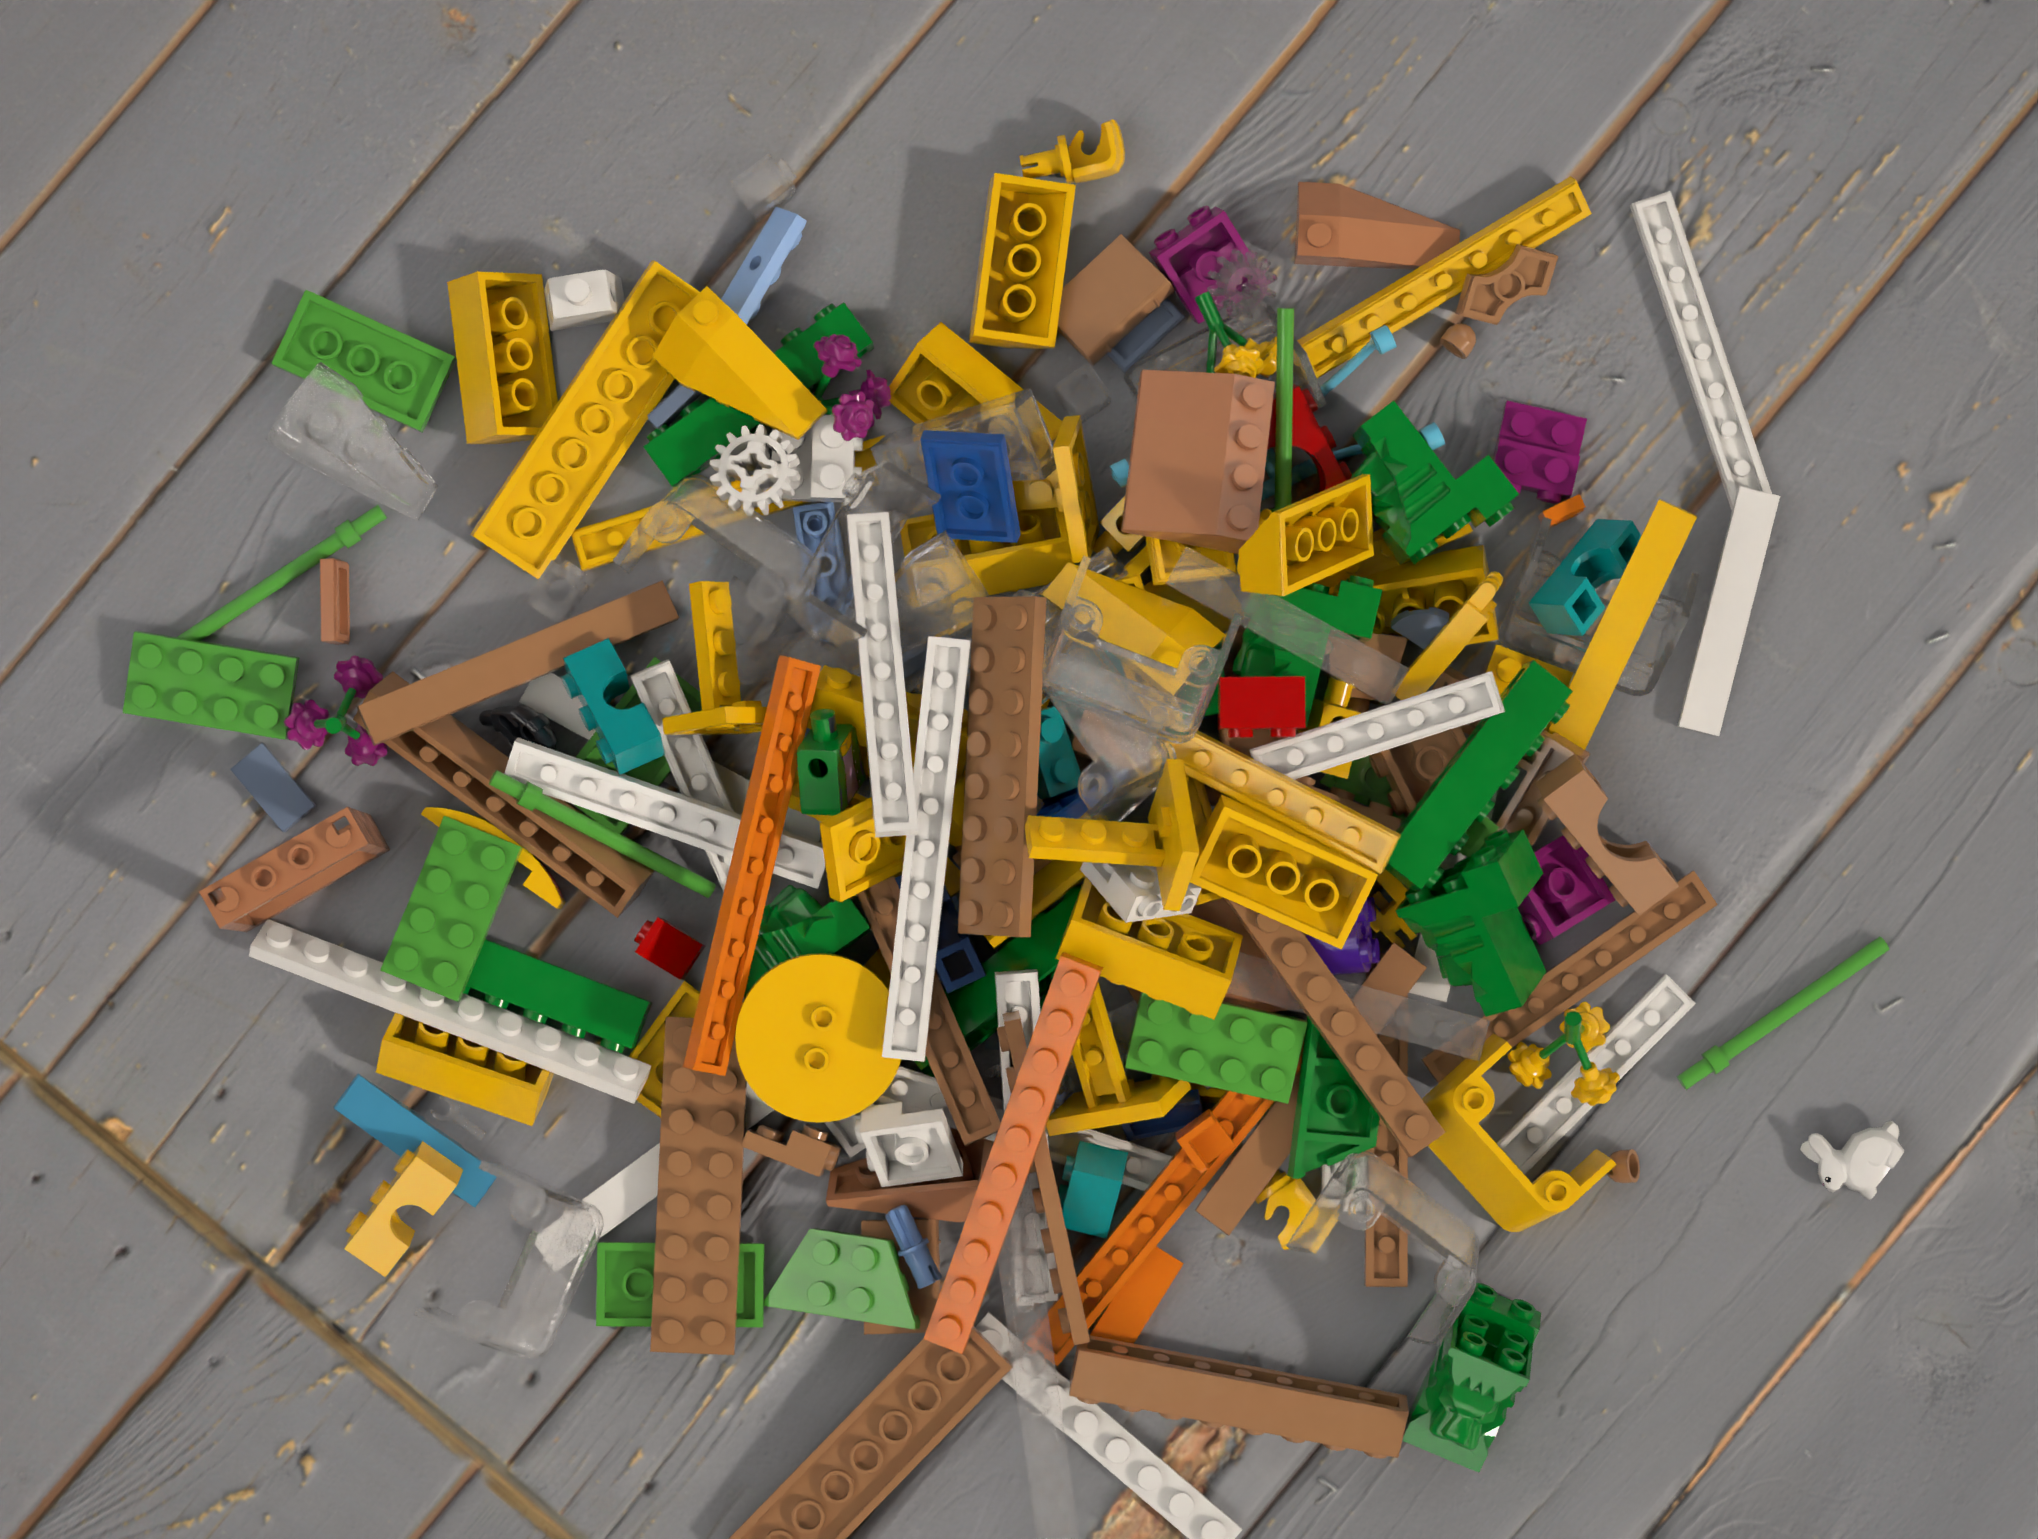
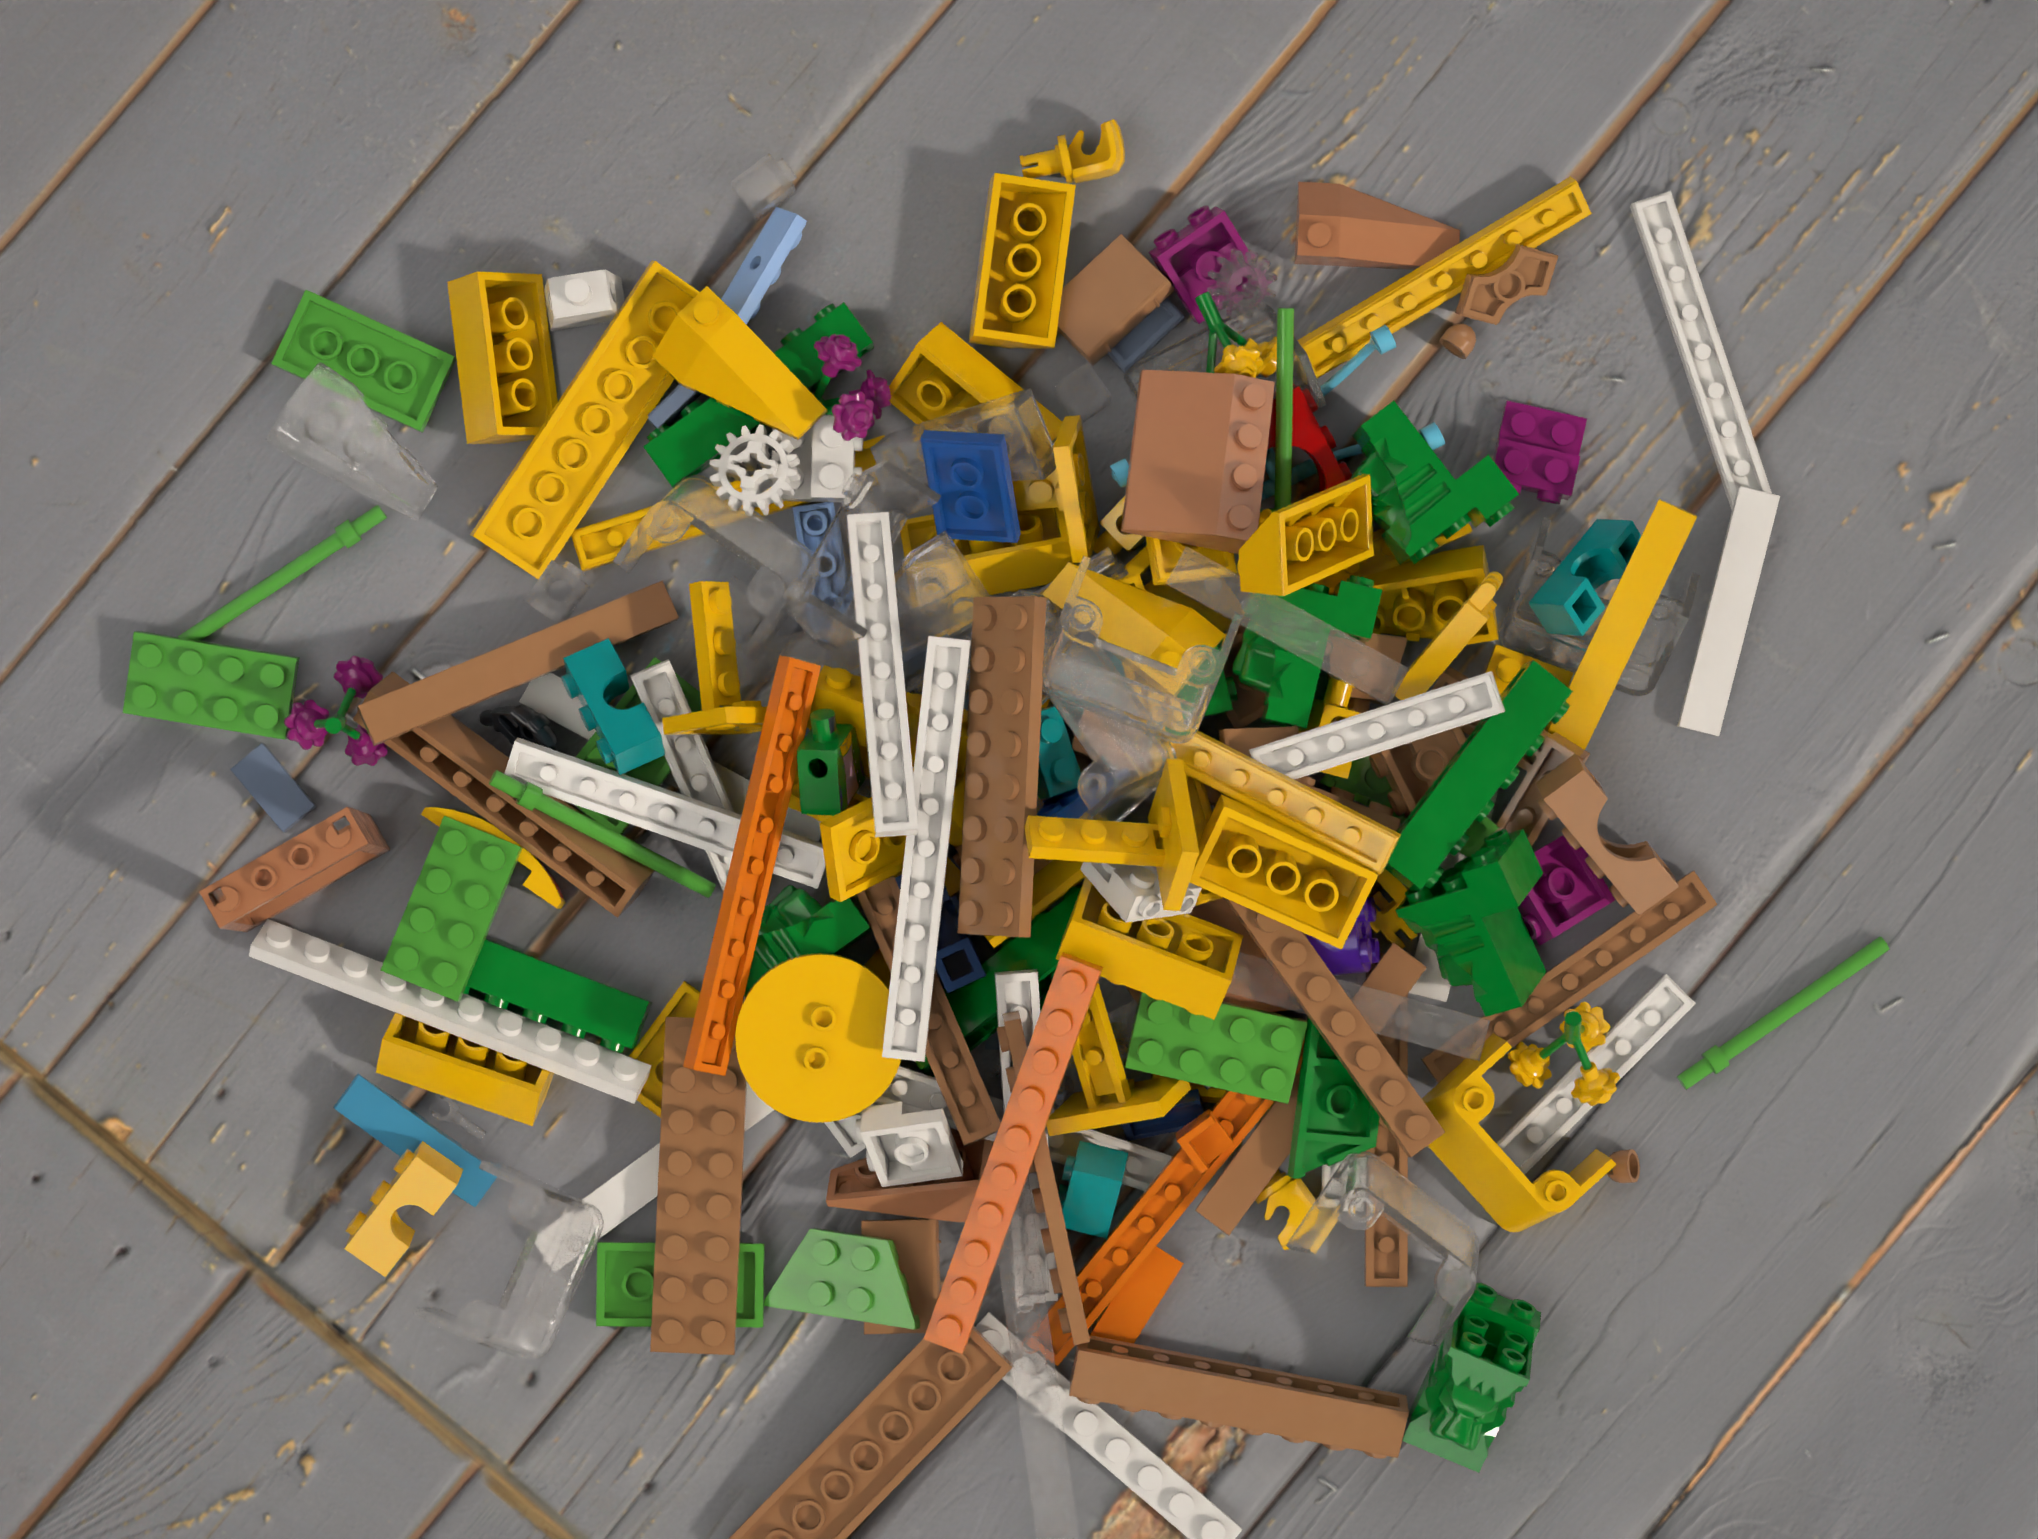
nougat tile [320,558,350,645] -> none
red slope [634,917,706,980] -> none
medium nougat plate [741,1124,842,1177] -> none
medium blue axle [886,1205,942,1289] -> none
red brick [1218,676,1306,738] -> none
sand blue tile [1391,607,1449,650] -> none
orange tile [1538,494,1586,530] -> none
white animal [1800,1121,1904,1200] -> none

